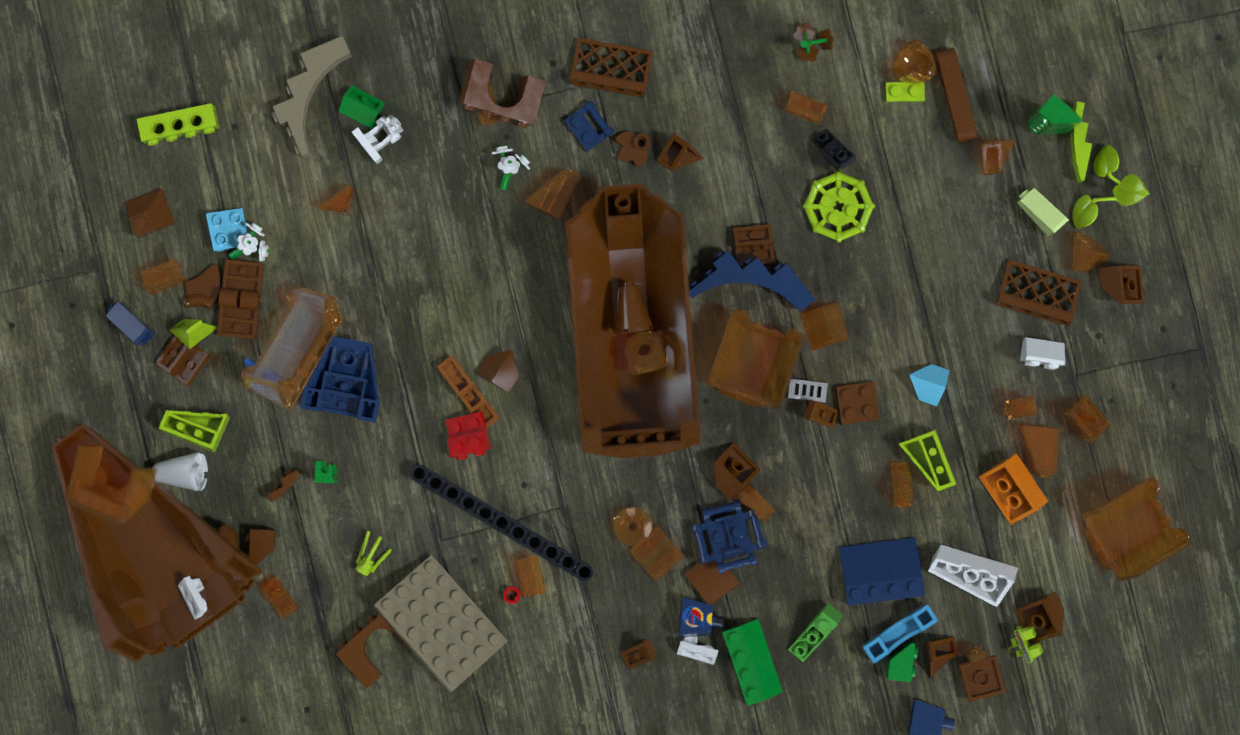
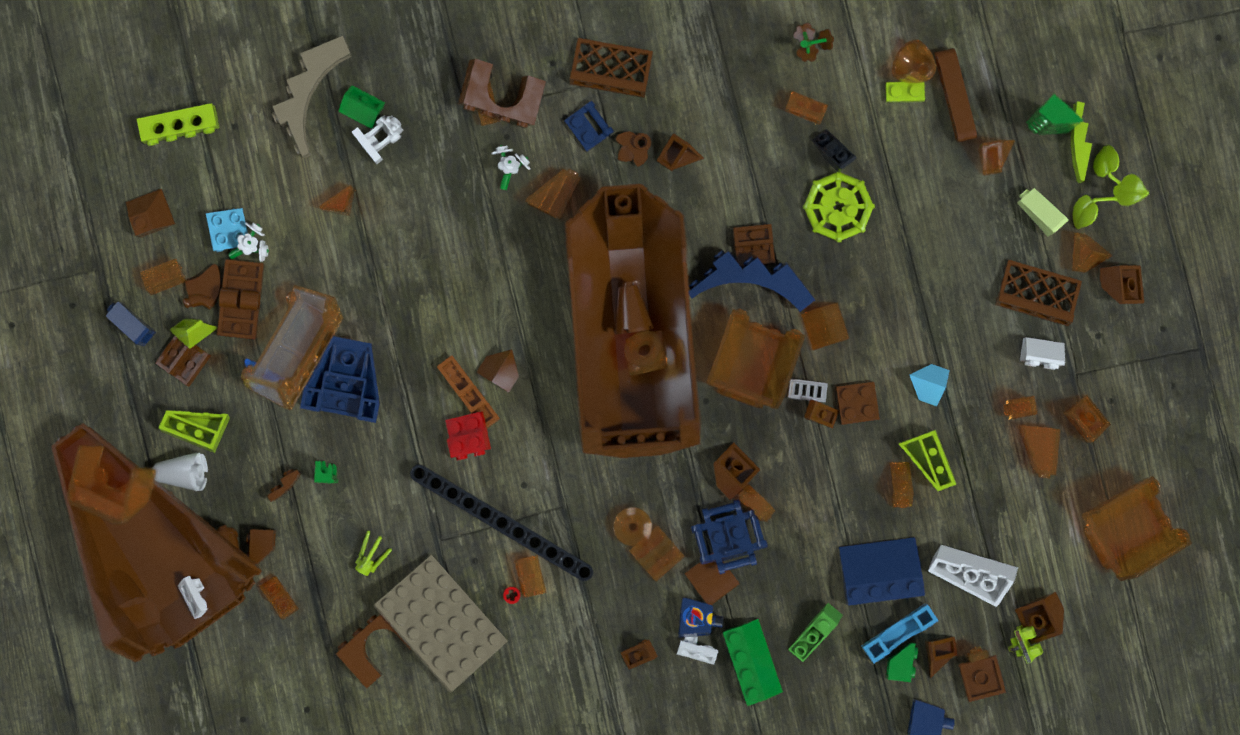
orange slope [979,453,1048,525] -> none

